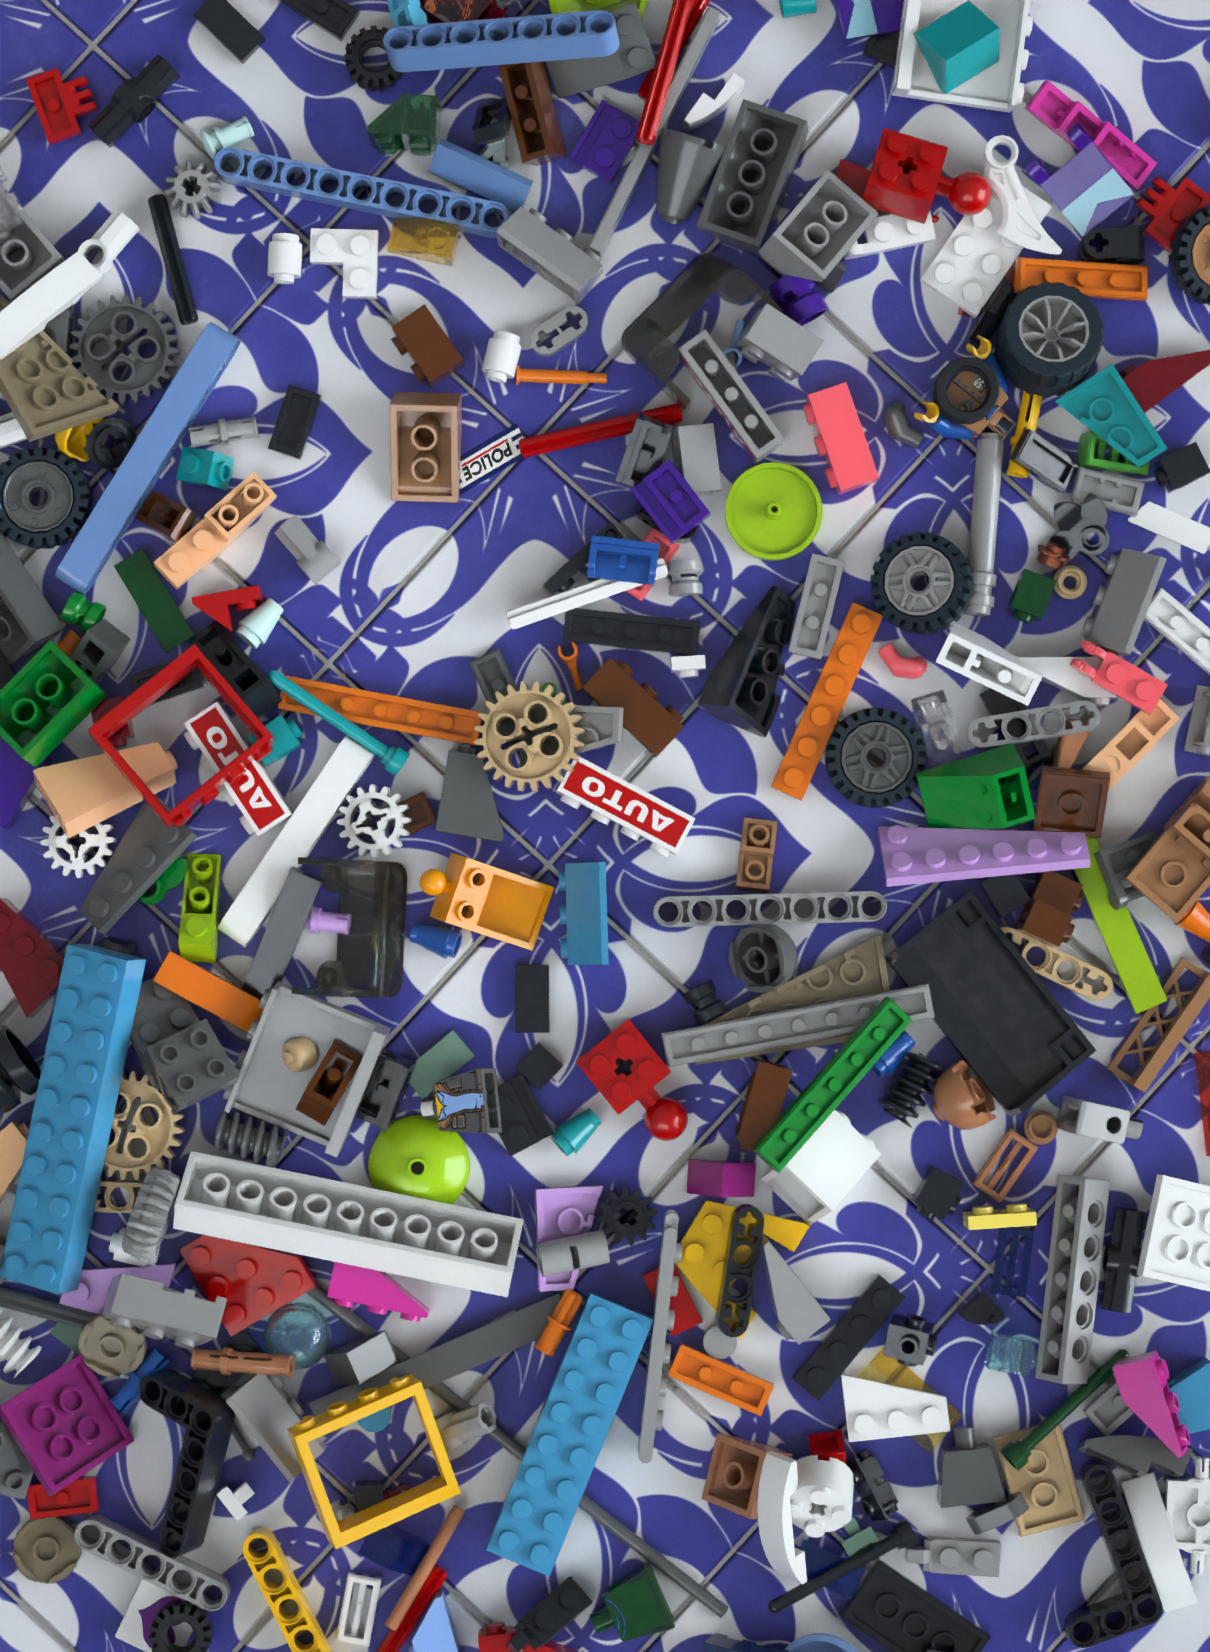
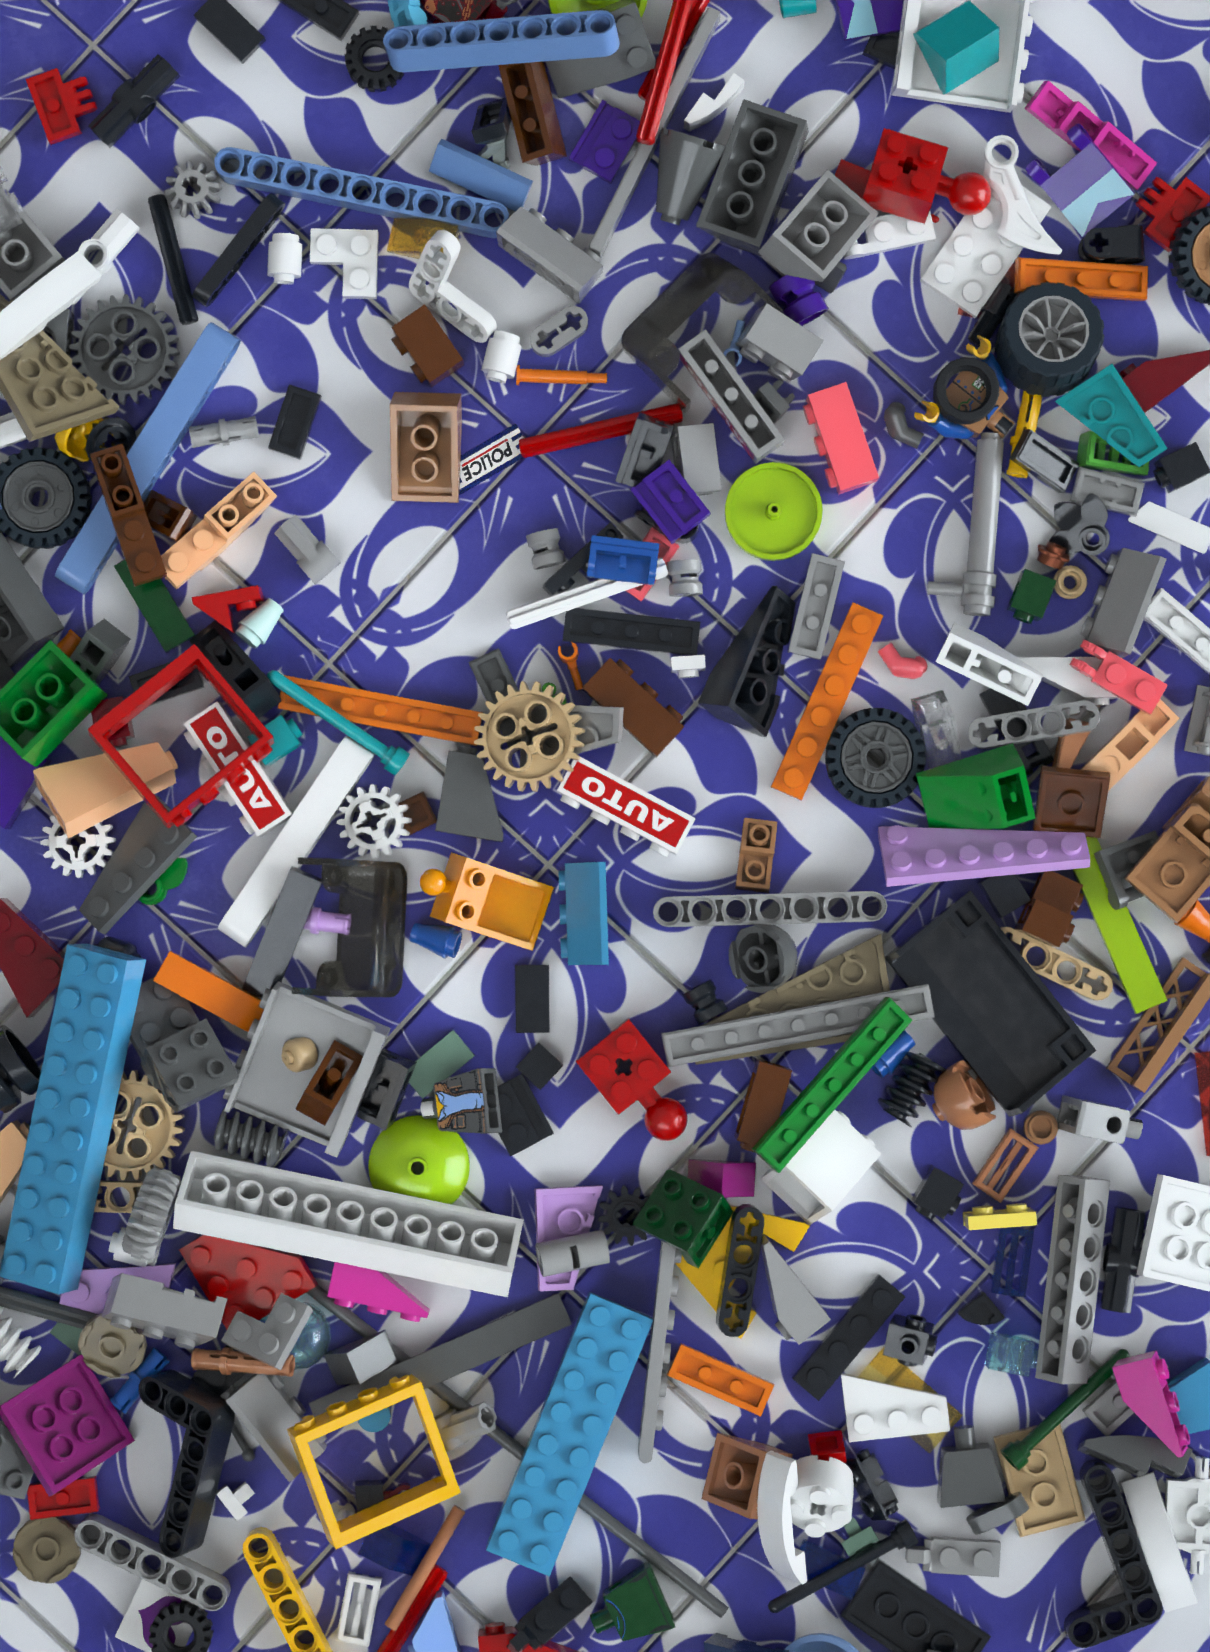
green wheel [61,591,107,633] -> none
teal bracket [176,447,234,491] -> none
lime slope [178,853,222,963] -> none
light aqua pin [200,116,254,160] -> none
clear green slope [367,94,441,156] -> none
orange axle [534,1289,583,1357] -> none
teal cone [550,1108,602,1157] -> none
red tile [642,1264,703,1337] -> none
light grey tile [703,1324,737,1359] -> none
wheel [870,532,974,635] -> none
none -> reddish brown slope [90,444,167,587]
none -> black beam [192,193,285,307]
none -> light grey plate [221,1293,313,1371]
none -> white beam [409,230,497,343]
none -> light grey wheel [526,528,566,570]
none -> dark green bracket [633,1169,733,1268]
none -> dark grey tile [754,380,795,424]

